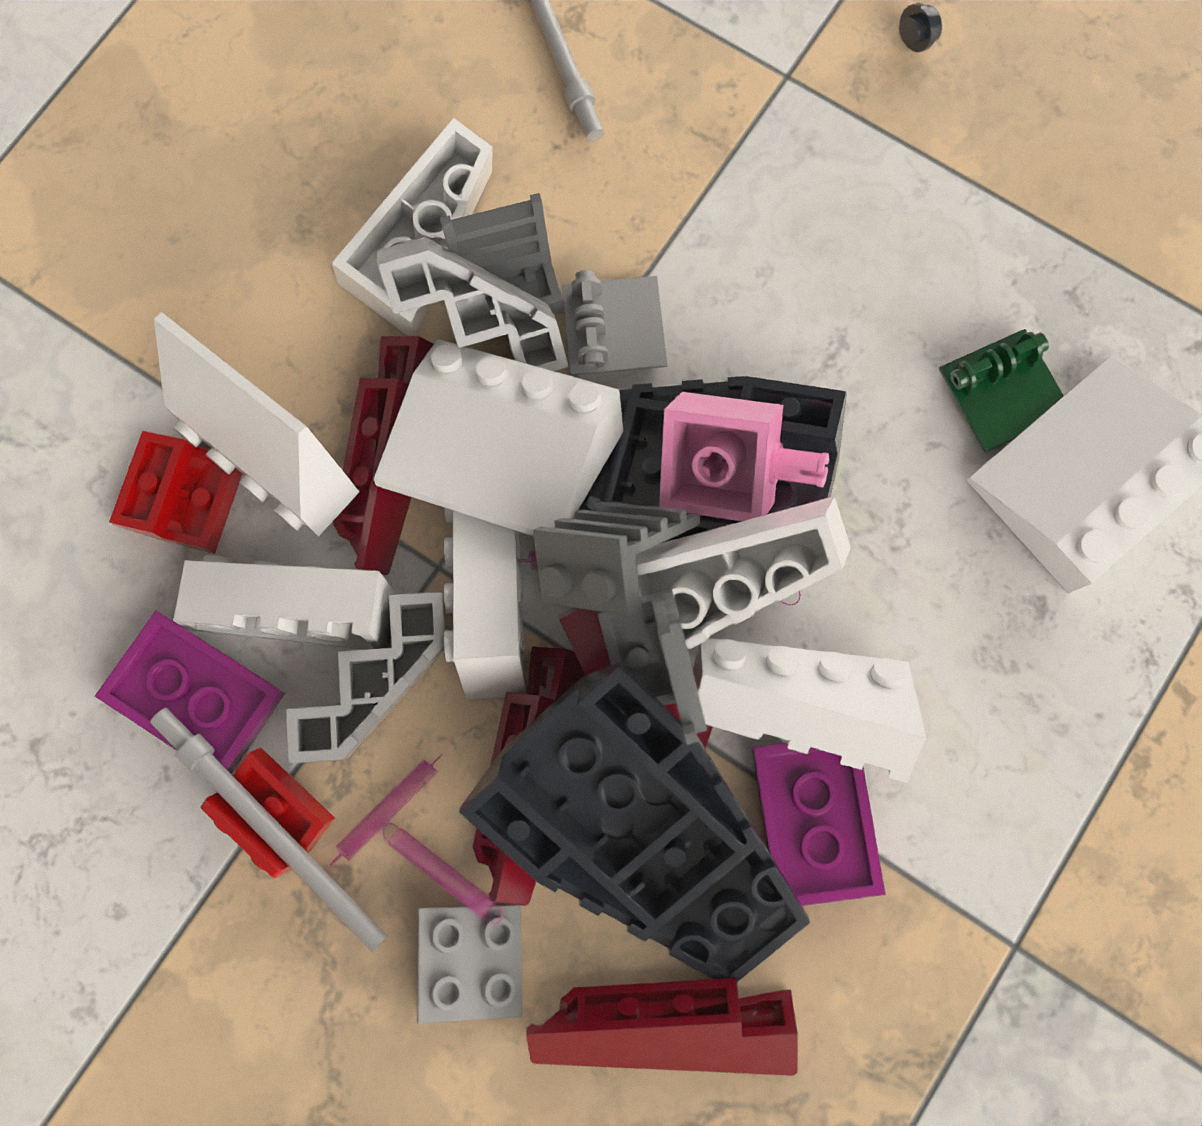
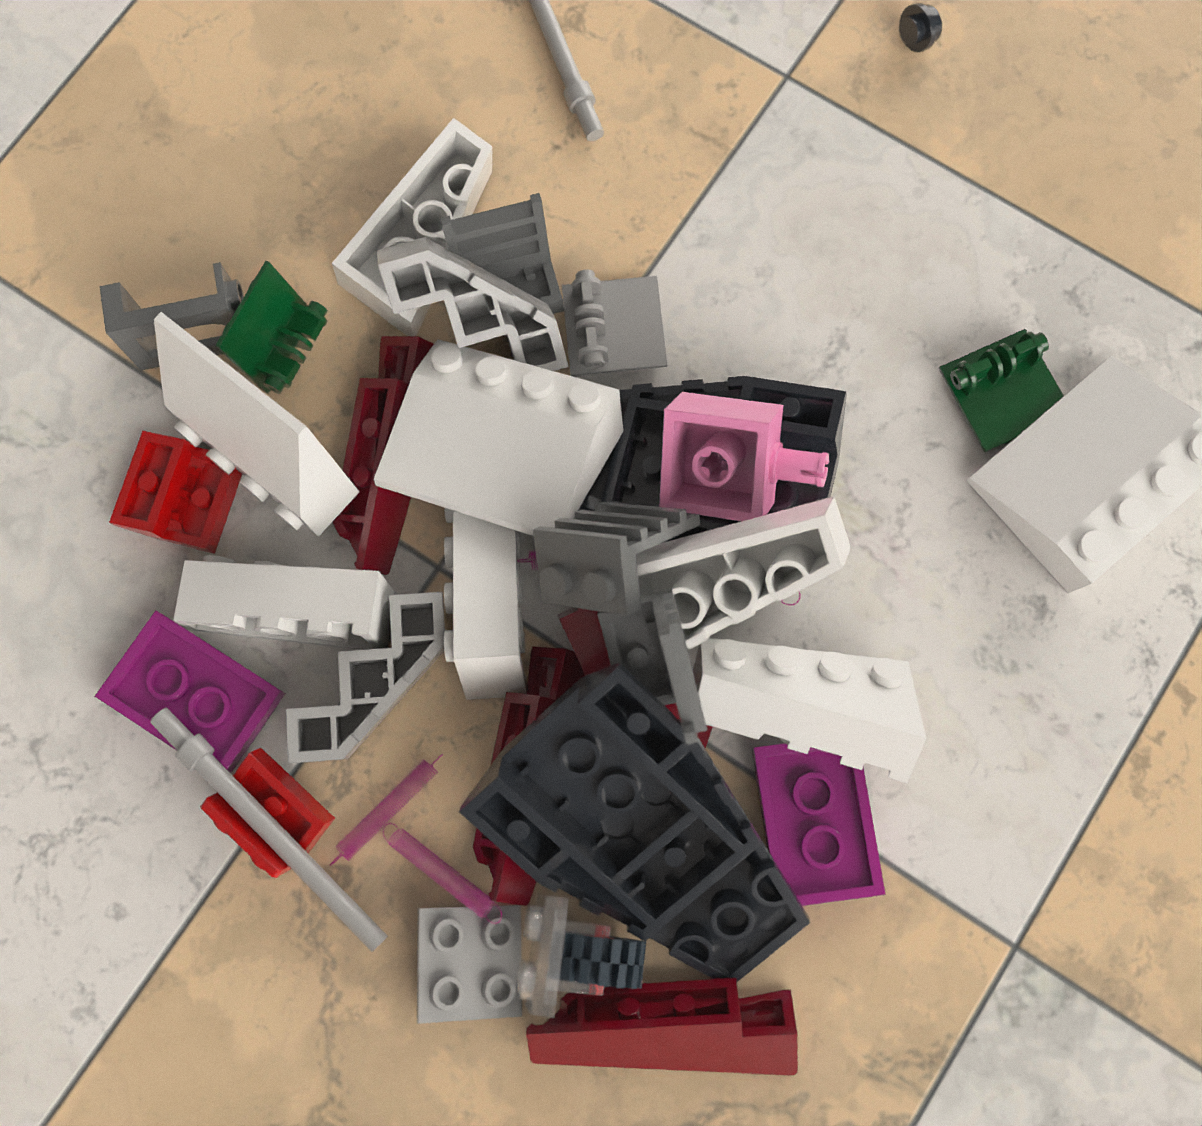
none -> dark grey panel [99,262,244,371]
none -> dark green hinge [215,260,328,394]
none -> plate [516,894,646,1018]

